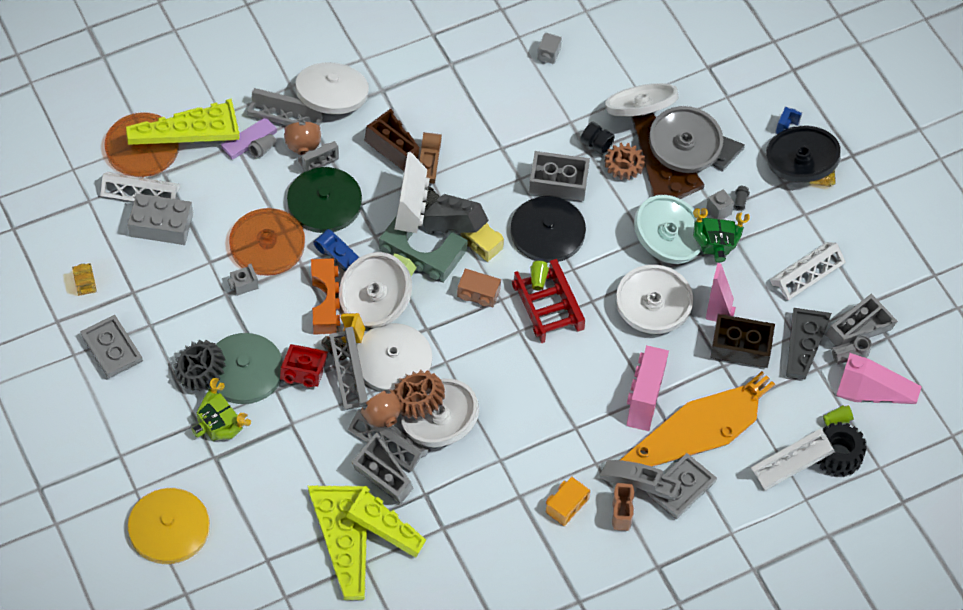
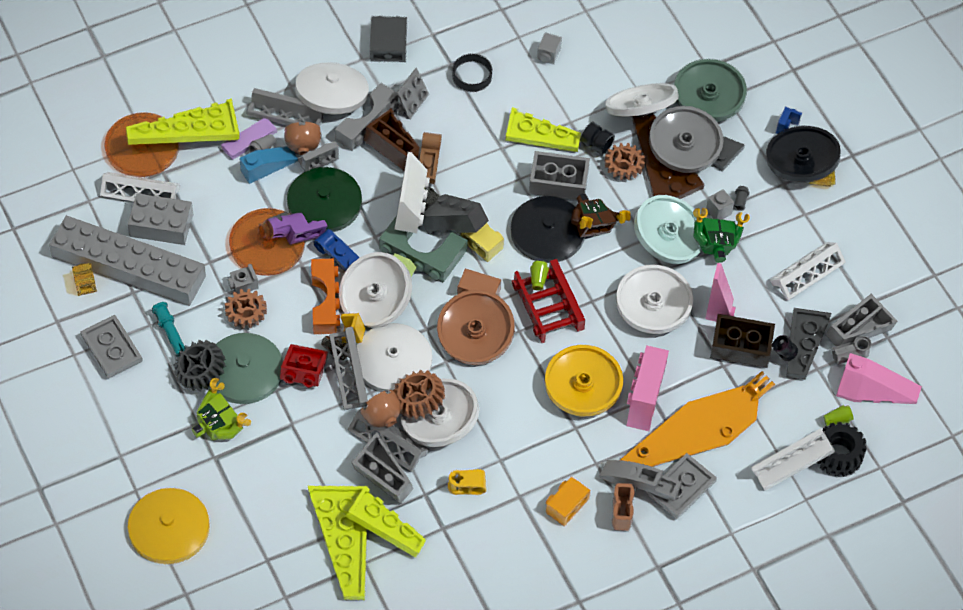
none -> light grey brick [49,215,206,306]
none -> teal pin [151,302,185,357]
none -> nougat gear [225,289,267,329]
none -> dark azure slope [239,146,298,184]
none -> medium lavender plate [258,212,328,244]
none -> light grey arch [335,83,399,151]
none -> dark grey panel [370,16,407,62]
none -> light grey hinge [397,68,429,119]
none -> nougat dish [437,290,515,365]
none -> yellow piece [447,469,486,495]
none -> black tyre [452,54,492,92]
none -> neon yellow wing [505,107,581,152]
none -> yellow dish [545,345,623,416]
none -> reddish brown torso [571,194,631,237]
none -> sand green dish [674,59,747,121]
none -> black wheel [772,335,798,361]

